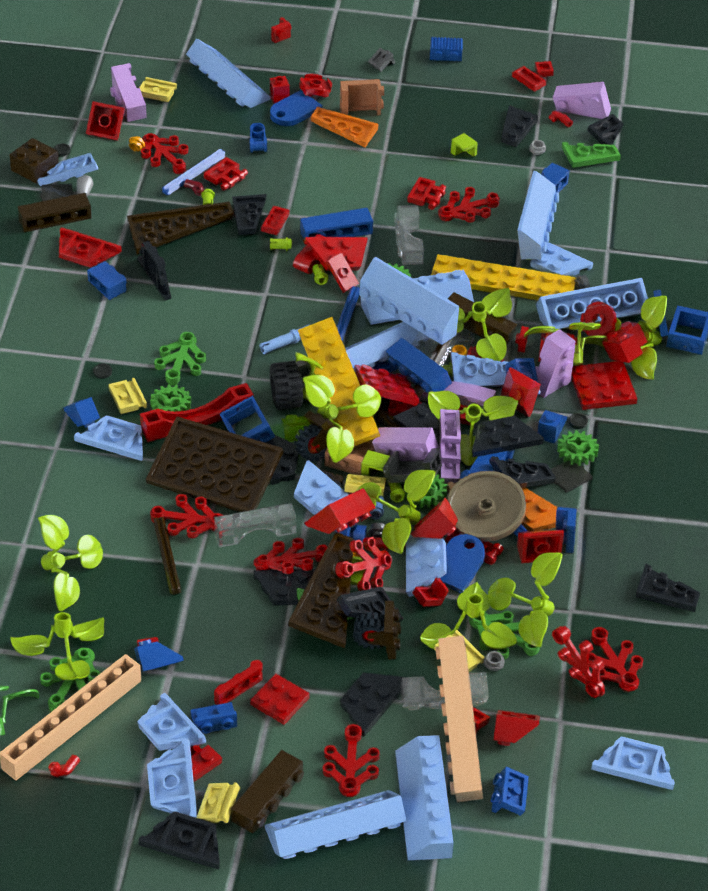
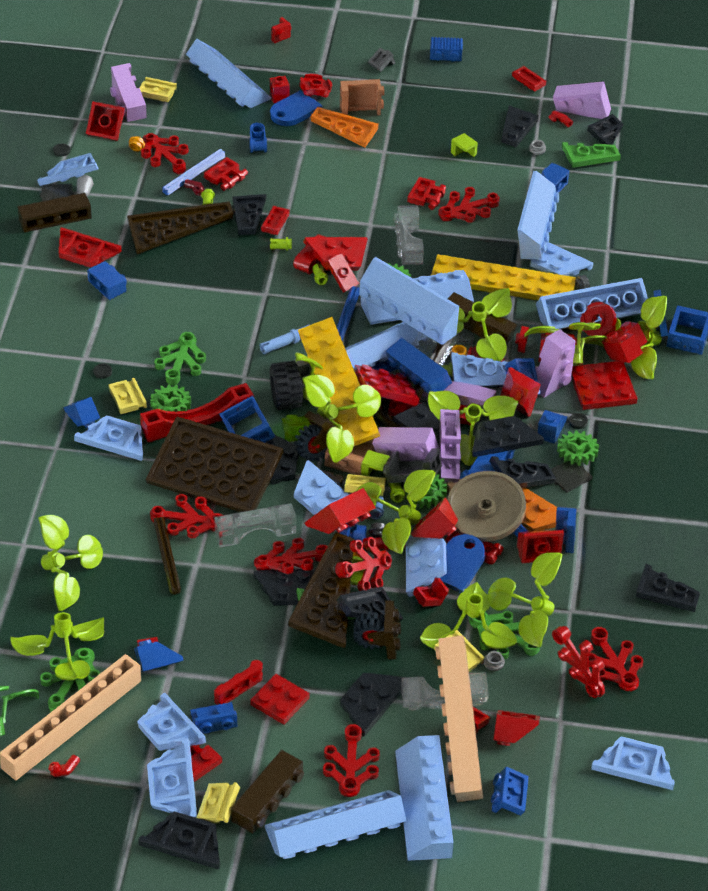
dark brown brick [9,138,59,184] -> none
black wing [137,241,172,301] -> none
blue brick [300,208,373,240] -> none
red plate [534,61,554,77] -> none

